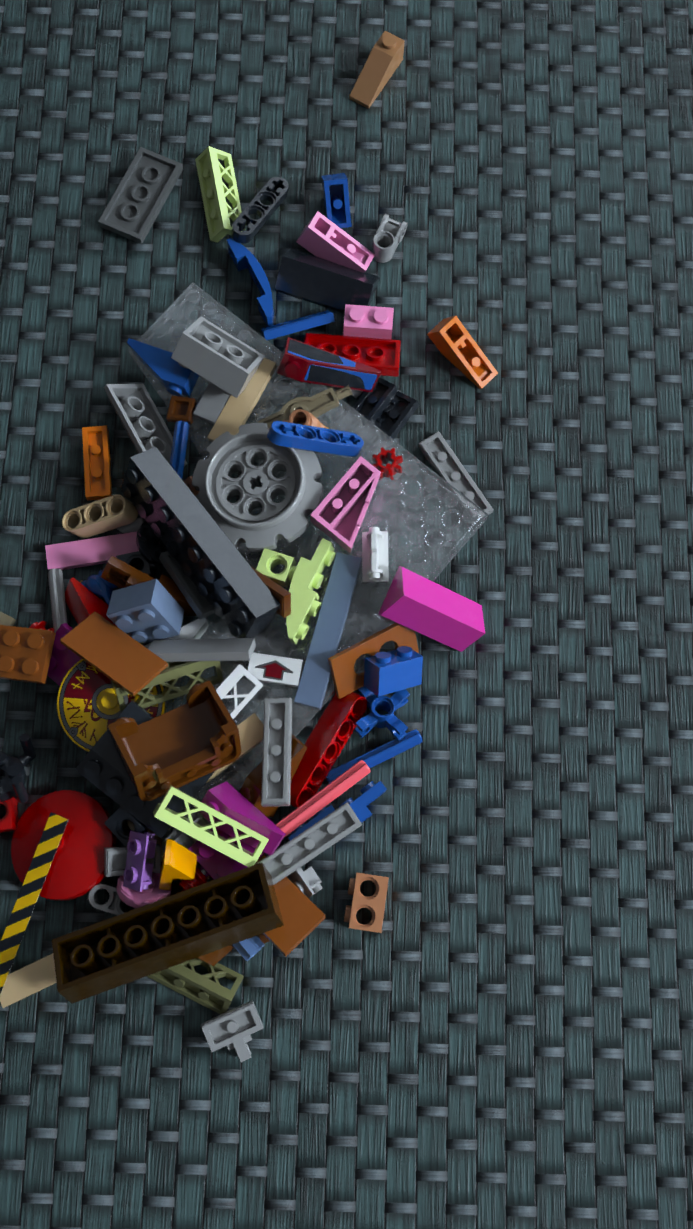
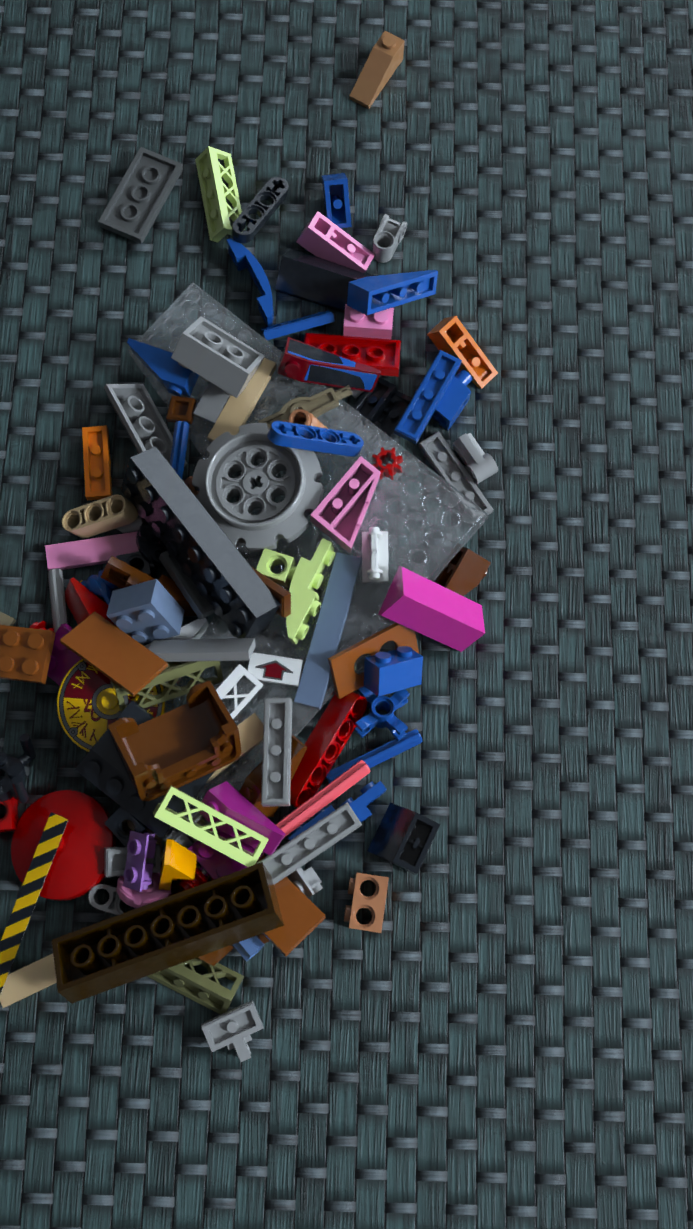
none -> blue slope [347,270,438,315]
none -> black slope [367,803,441,875]
none -> blue tile [394,350,462,444]
none -> blue torso [415,370,472,431]
none -> reddish brown slope [435,544,491,596]
none -> light grey piece [452,433,498,485]

